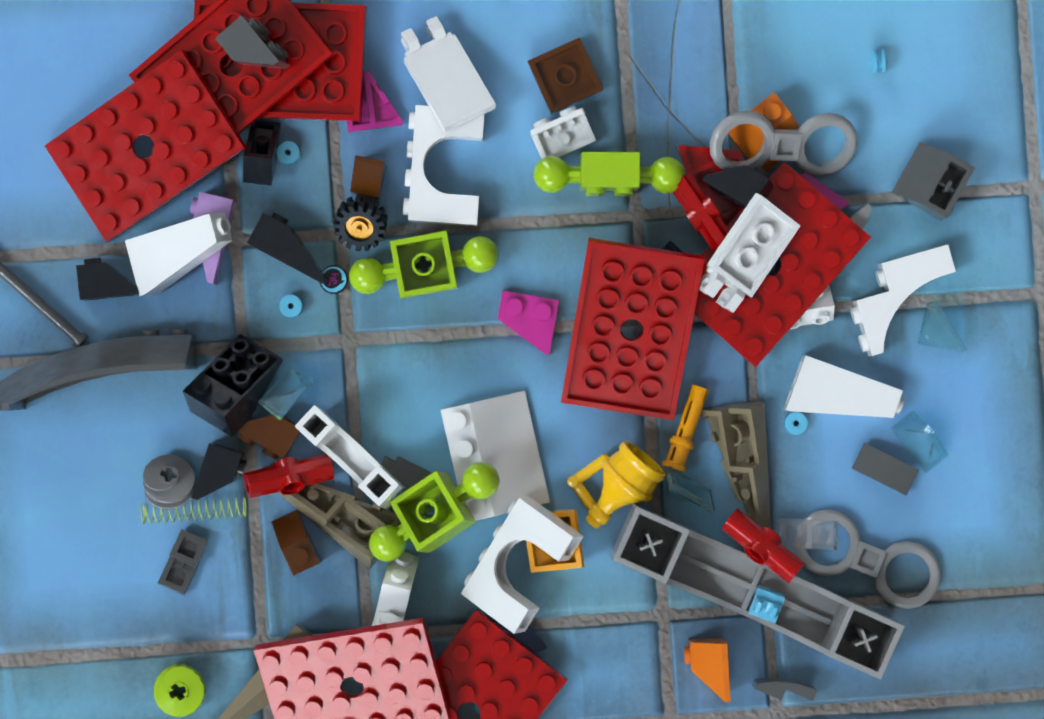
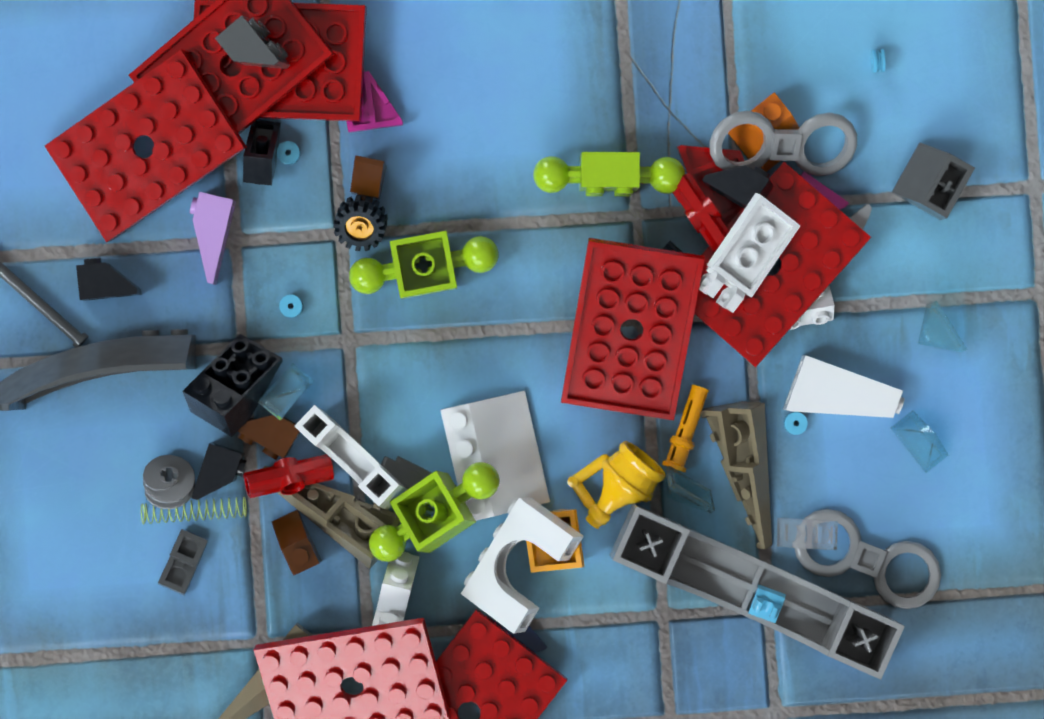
white slope [125,212,232,296] -> none
lime piece [154,664,206,717] -> none
black slope [247,212,329,286] -> none
tile [319,265,349,294] -> none
white tile [401,16,496,133] -> none
white arch [403,105,485,227] -> none
dark pink wing [498,291,559,355] -> none
reddish brown plate [527,37,603,114] -> none
white bracket [530,106,596,159] -> none
orange slope [683,637,731,702] -> none
red piece [721,508,805,584] -> none
dark grey slope [752,678,817,701] -> none
white arch [850,244,956,356] -> none
dark grey slope [852,443,919,496] -> none

